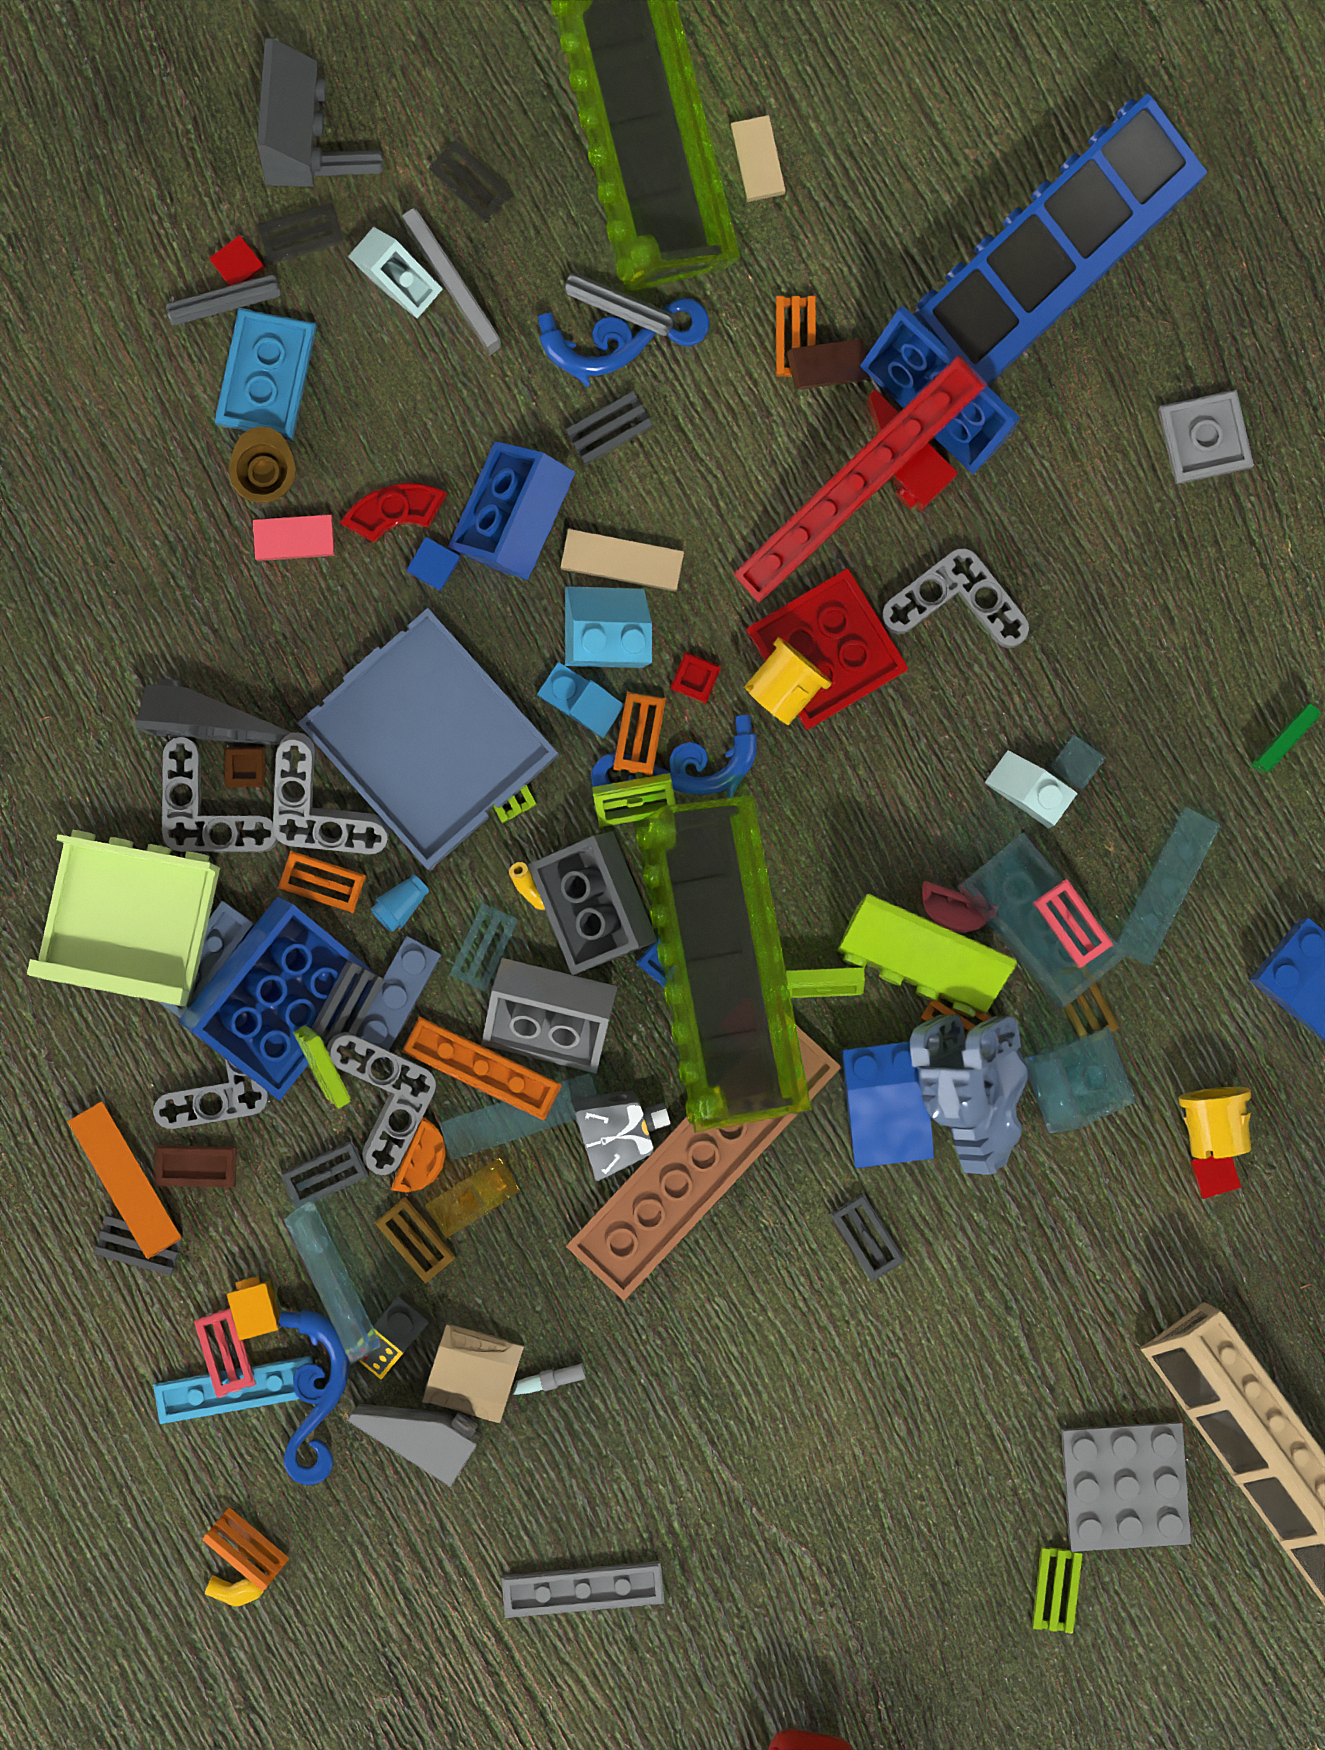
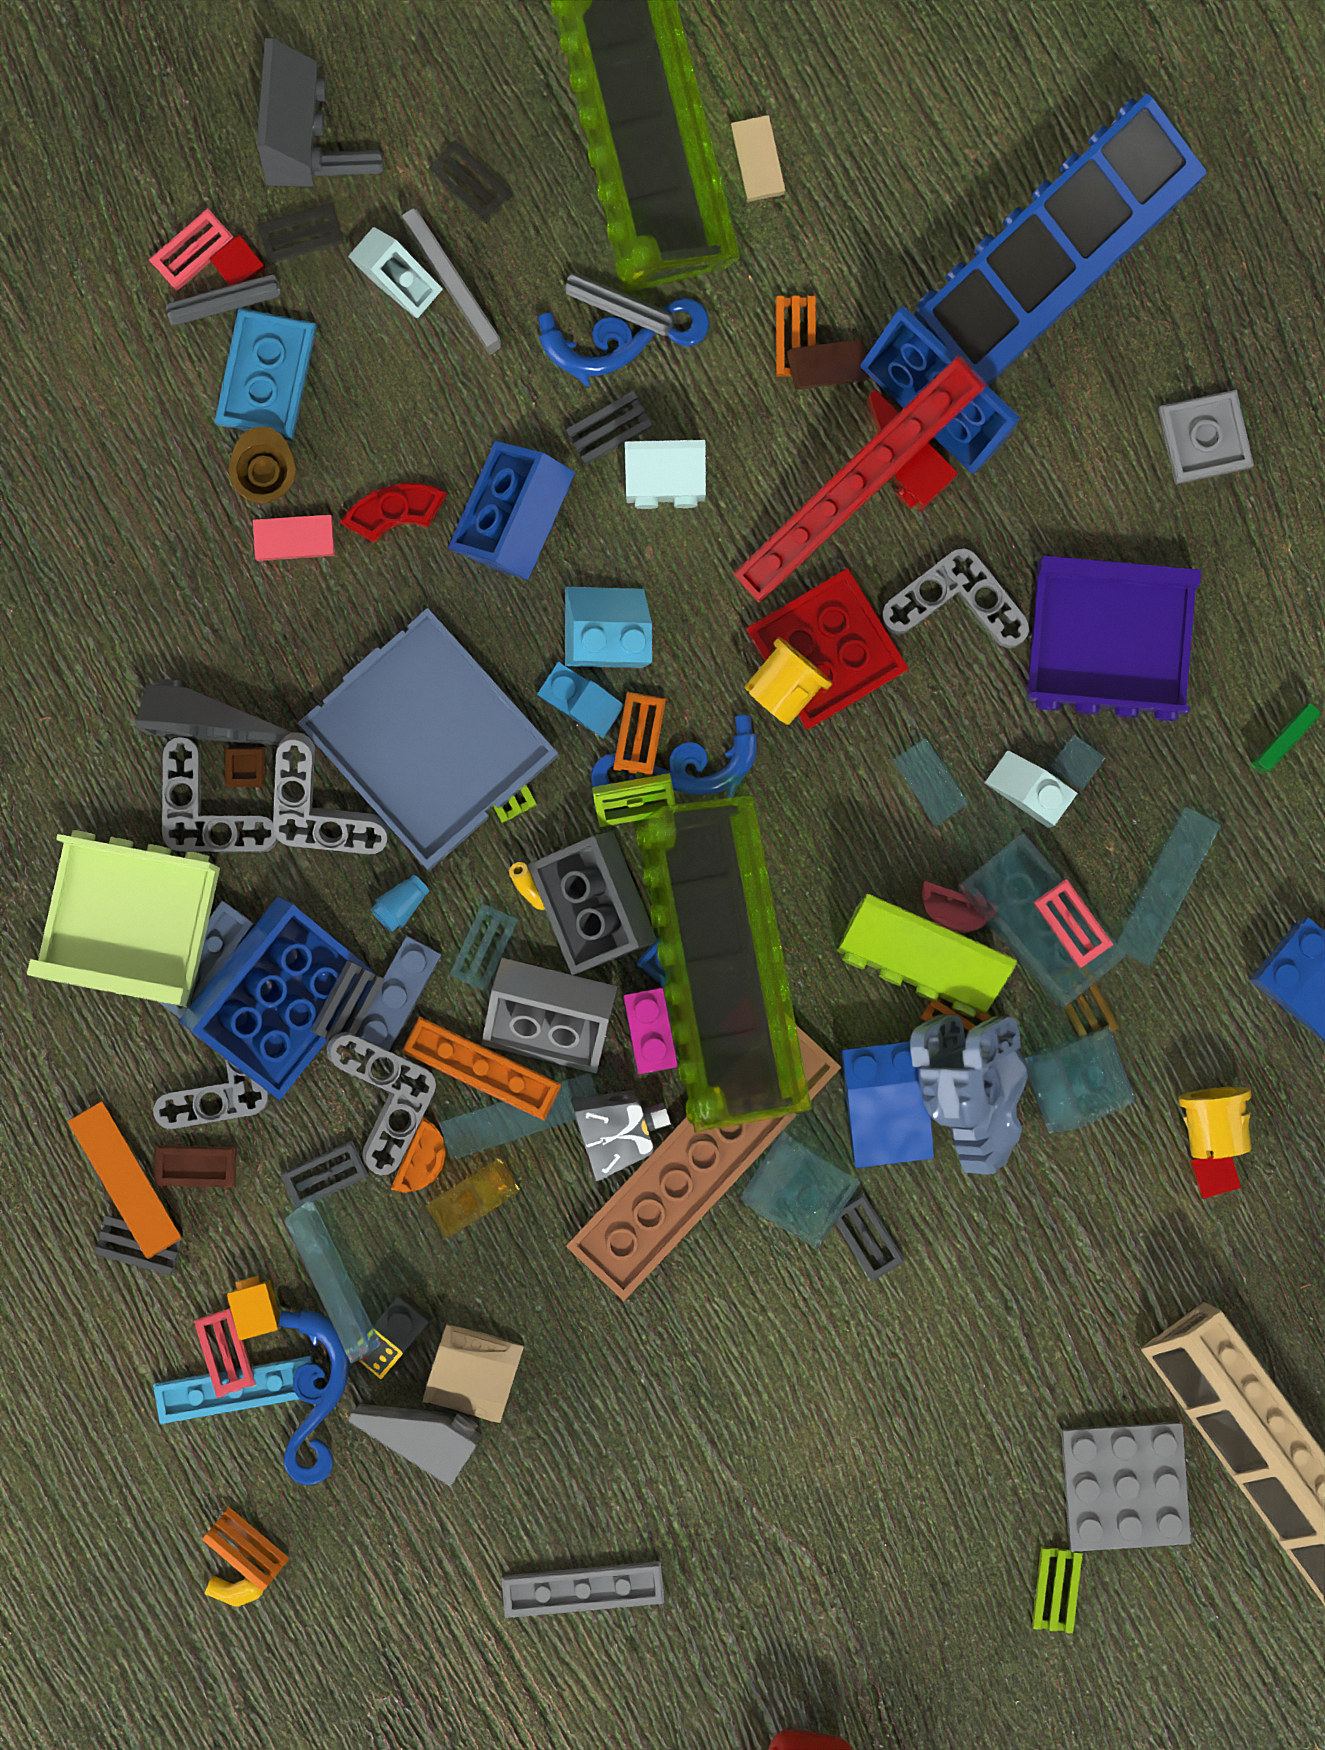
orange tile [278,851,367,913] -> none
lime tile [293,1025,351,1109] -> none
pearl gold tile [374,1196,456,1284] -> none
blue tile [406,537,461,592] -> none
light grey piece [512,1363,586,1395] -> none
tan tile [561,529,684,592] -> none
red tile [670,652,721,704] -> none
lime tile [783,968,865,998] -> none
none -> coral tile [149,208,234,292]
none -> dark pink brick [624,988,678,1074]
none -> light aqua slope [625,440,706,509]
none -> clear light blue slope [739,1131,860,1249]
none -> clear light blue tile [892,738,969,826]
none -> dark purple panel [1026,556,1201,721]

